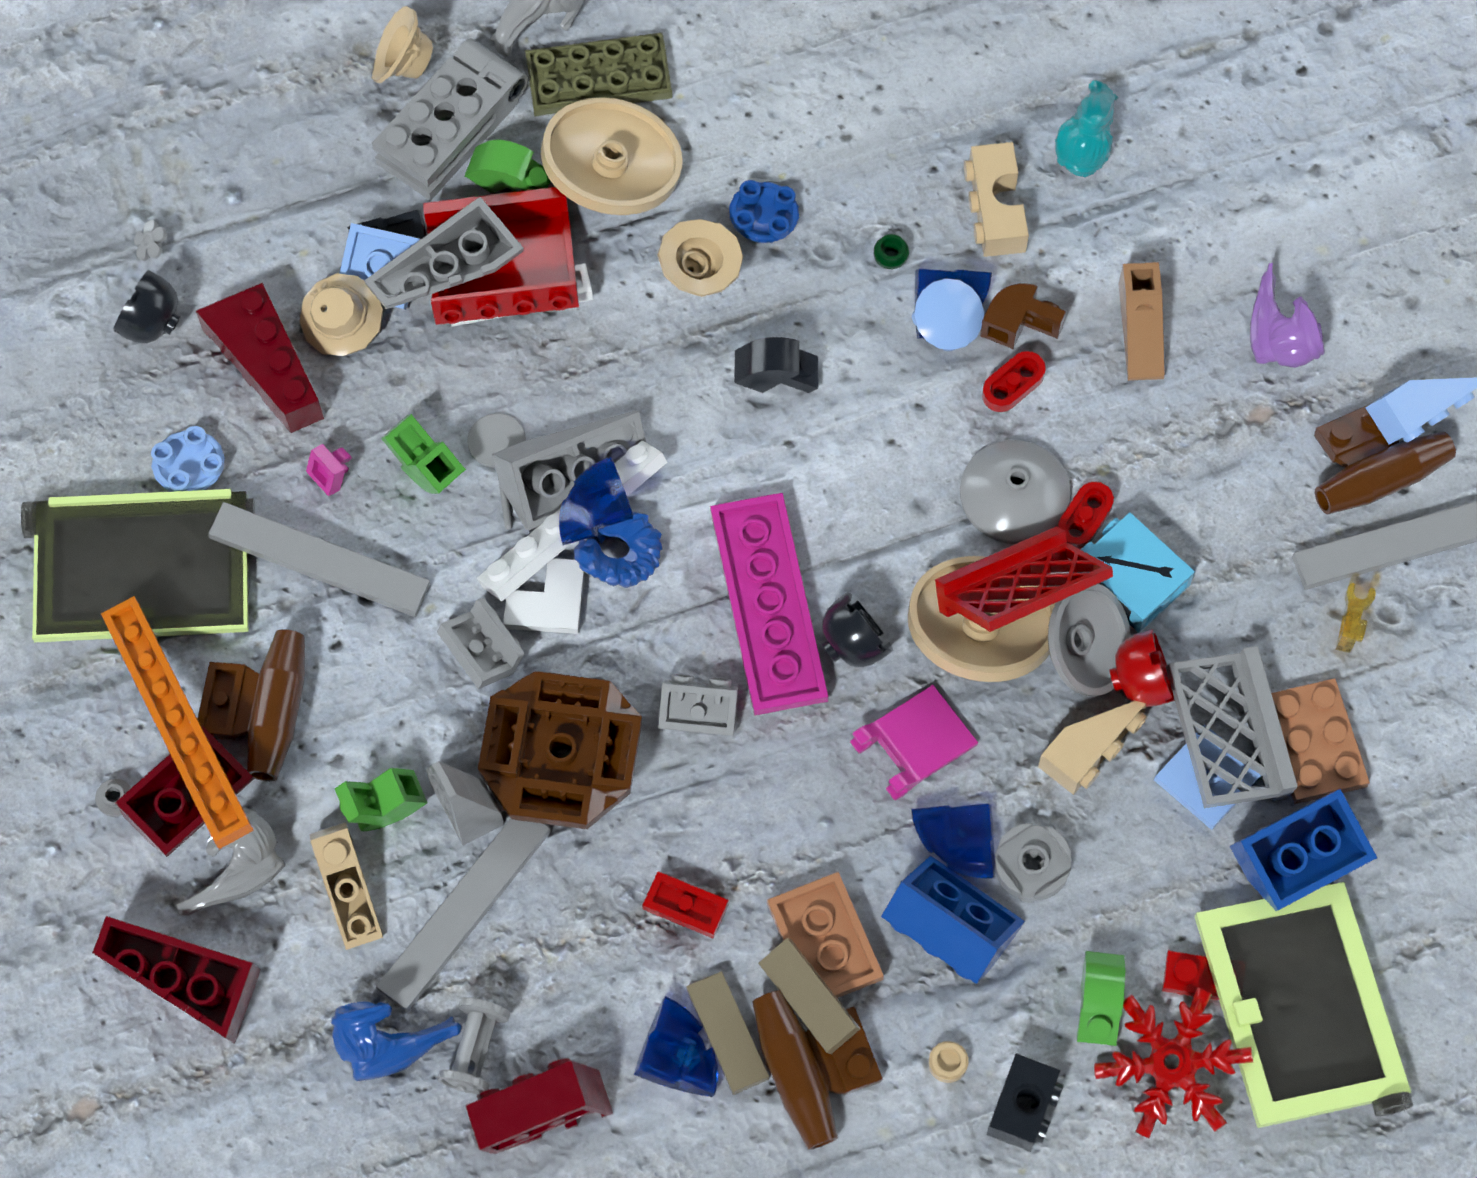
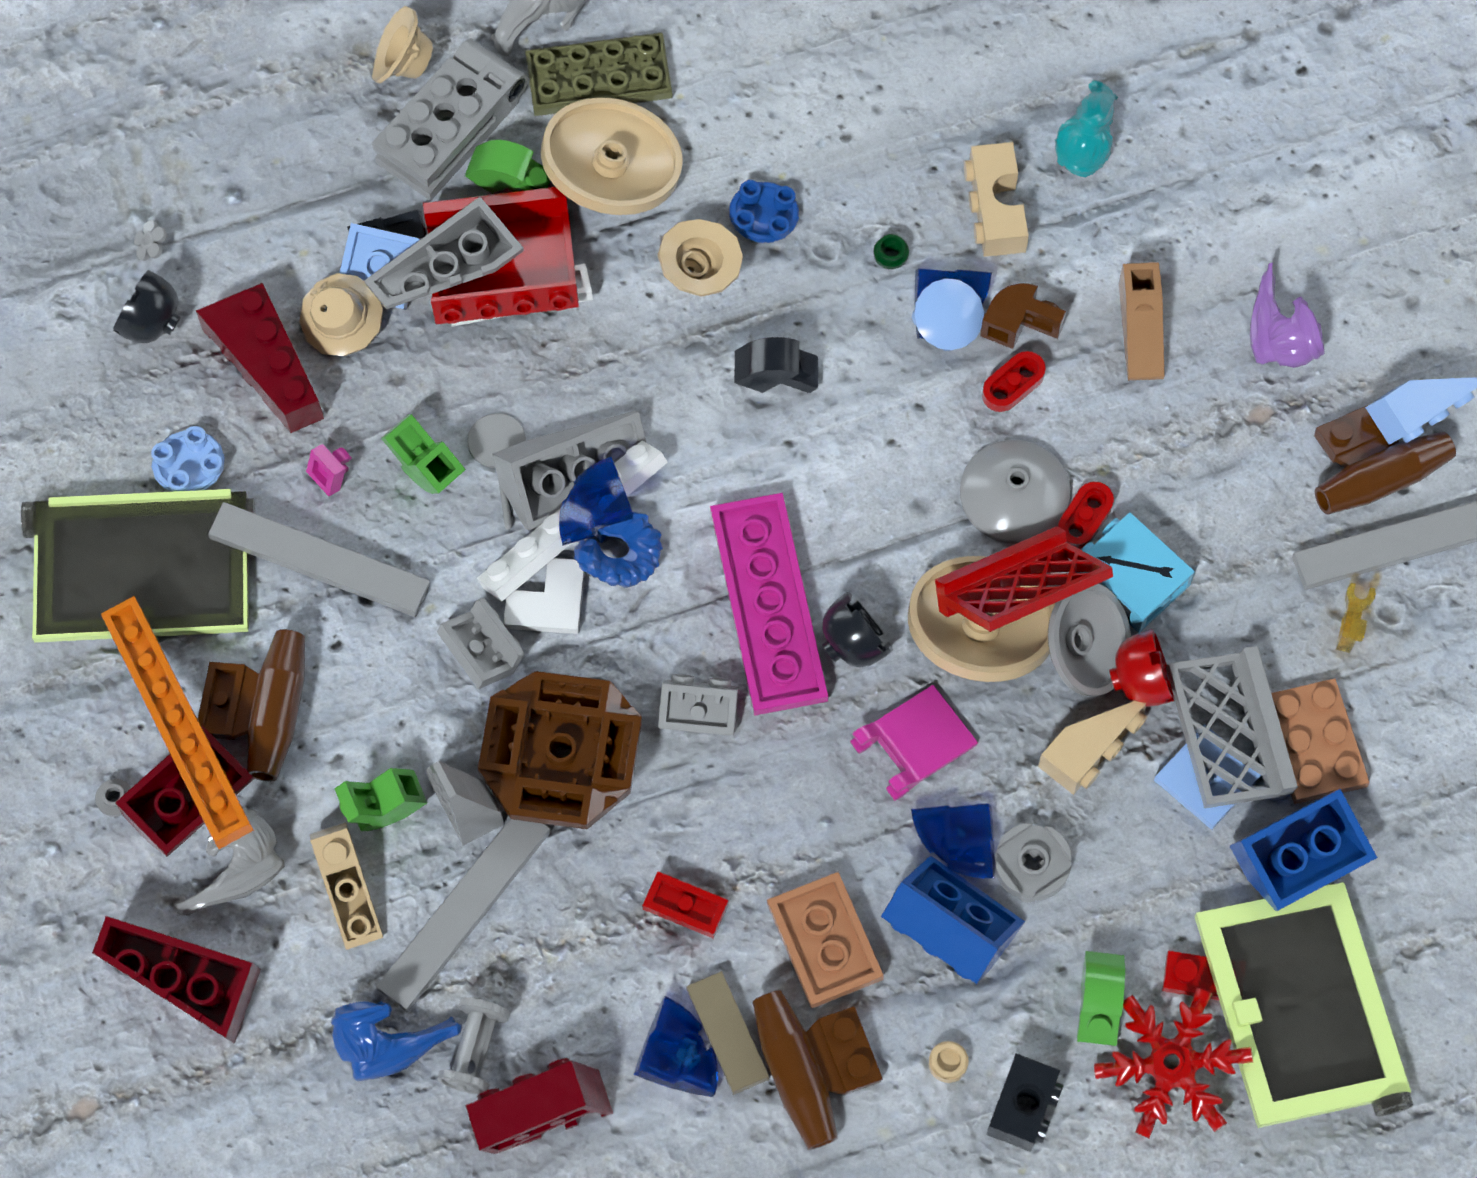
dark tan tile [758,938,861,1054] -> none

